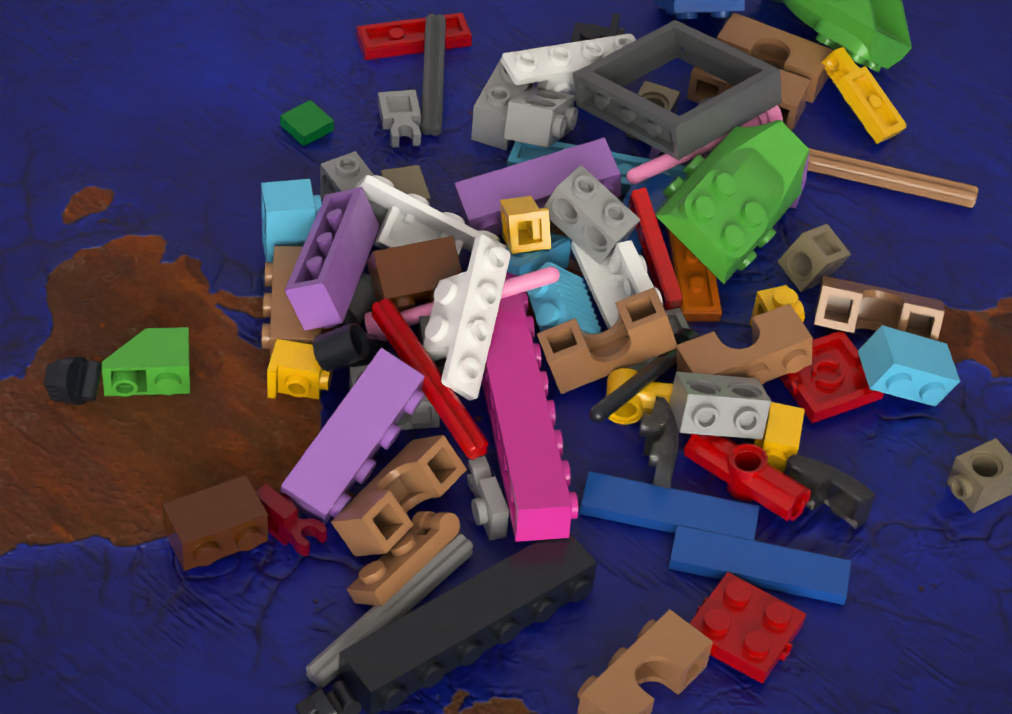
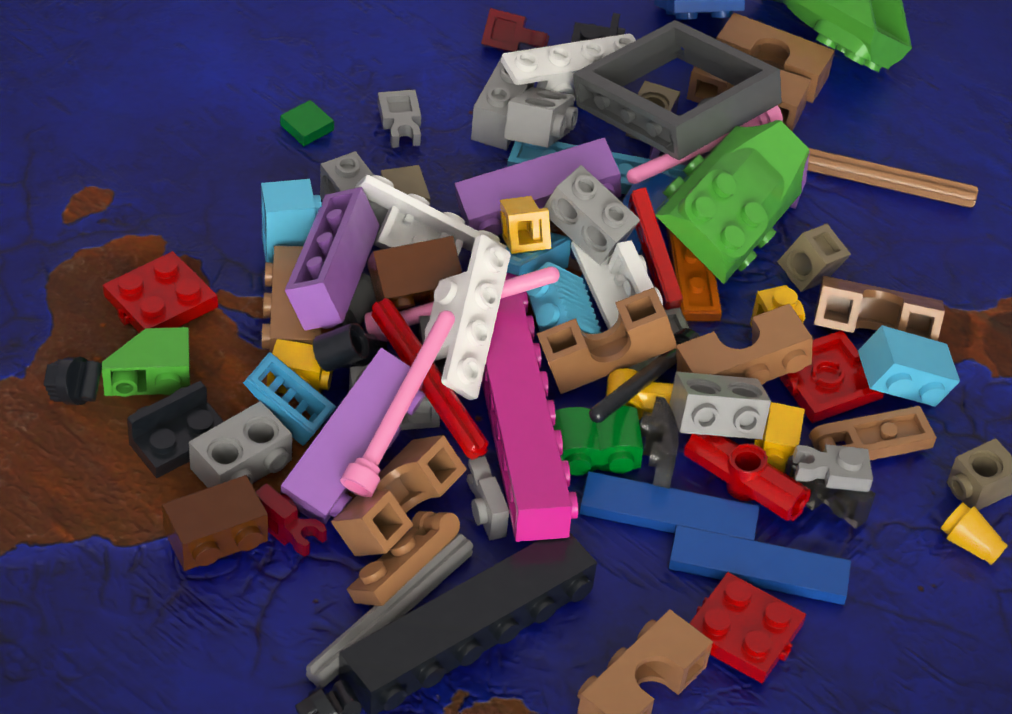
red tile [356,13,472,60] -> none
dark grey axle [421,13,446,136] -> none
yellow hinge [821,47,907,144] -> none
none -> red plate [103,251,218,333]
none -> black bracket [127,381,224,478]
none -> light grey brick [189,401,292,488]
none -> dark azure slope [243,352,336,446]
none -> bright pink piece [340,310,455,497]
none -> dark red plate [481,8,550,52]
none -> green brick [553,406,643,476]
none -> light grey plate [792,444,873,492]
none -> medium nougat plate [809,406,937,460]
none -> yellow cone [940,502,1008,565]

